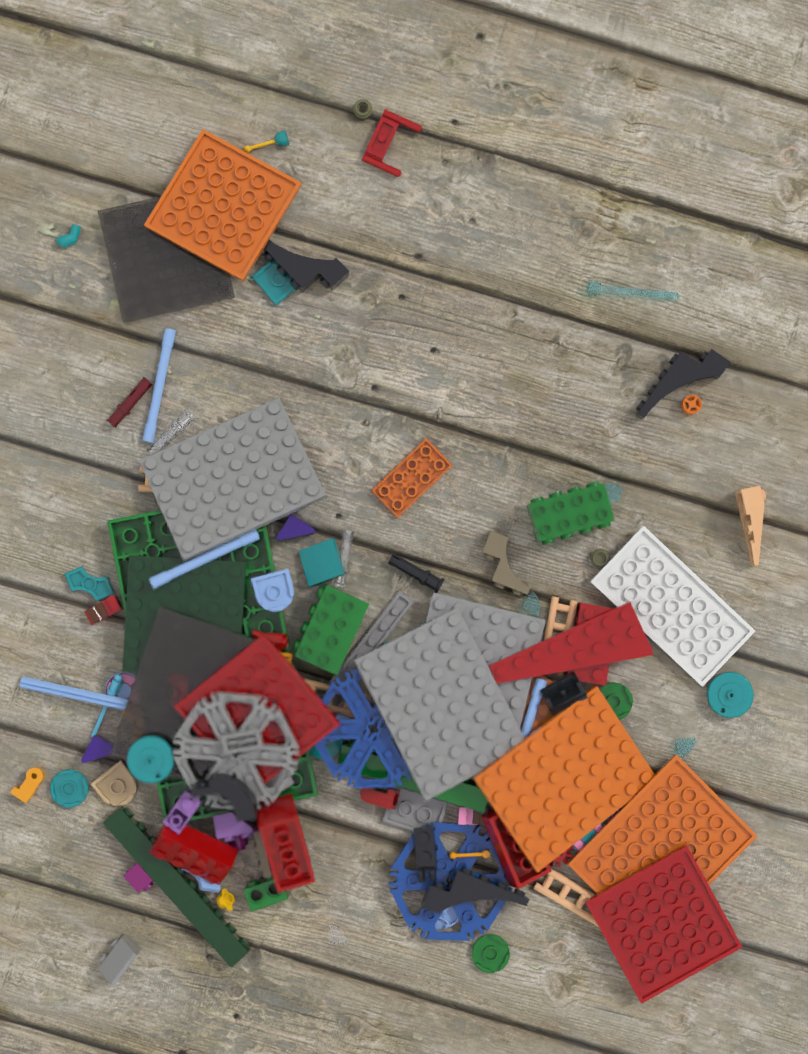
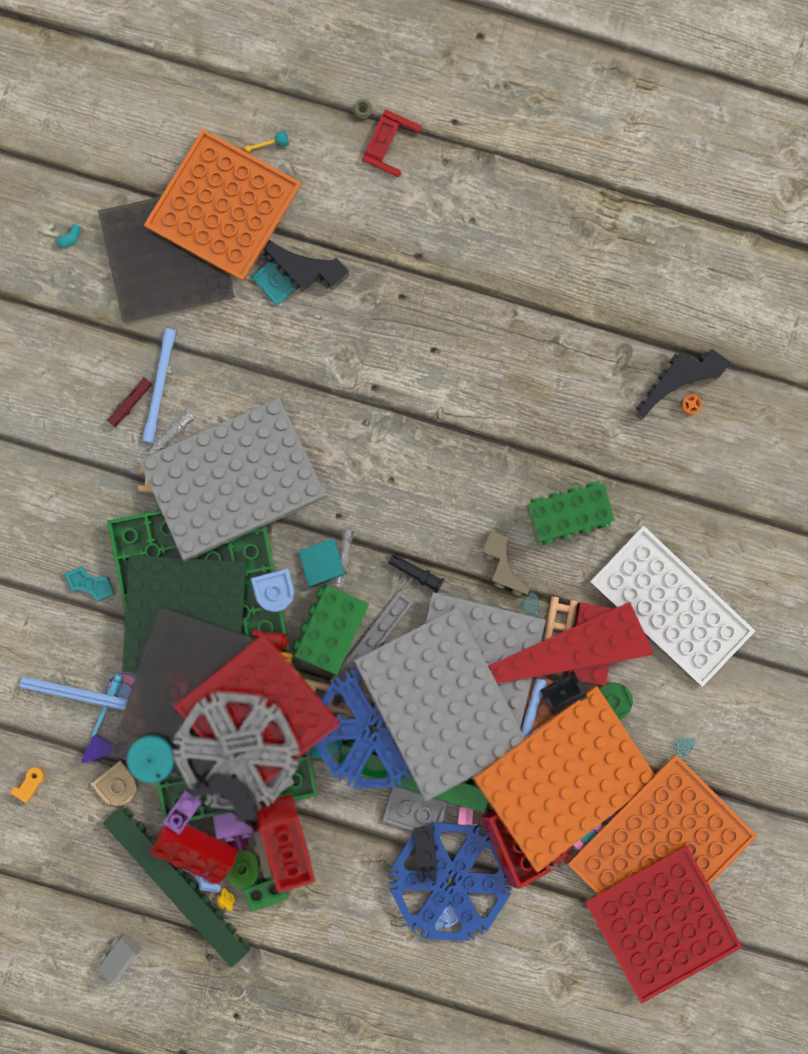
teal tile [50,769,89,808] -> none
leg [84,594,124,625] -> none
magenta brick [123,863,154,893] -> none
light blue piece [149,530,260,589] -> none
dark purple slope [277,514,316,541] -> none
red leg [360,788,400,810] -> none
orange tile [371,438,453,519] -> none
black arch [420,867,529,914] -> none
light orange hinge [449,850,490,859] -> none
green tile [472,934,510,973] -> none
light nougat bar [533,868,599,927] -> none
clear light blue piece [588,280,680,300] -> none
olive plate [590,549,610,568] -> none
clear light blue tile [605,483,622,502] -> none
teal wheel [706,672,754,718] -> none
light nougat wedge [735,486,766,566] -> none
none -> bright green dish [227,850,259,889]

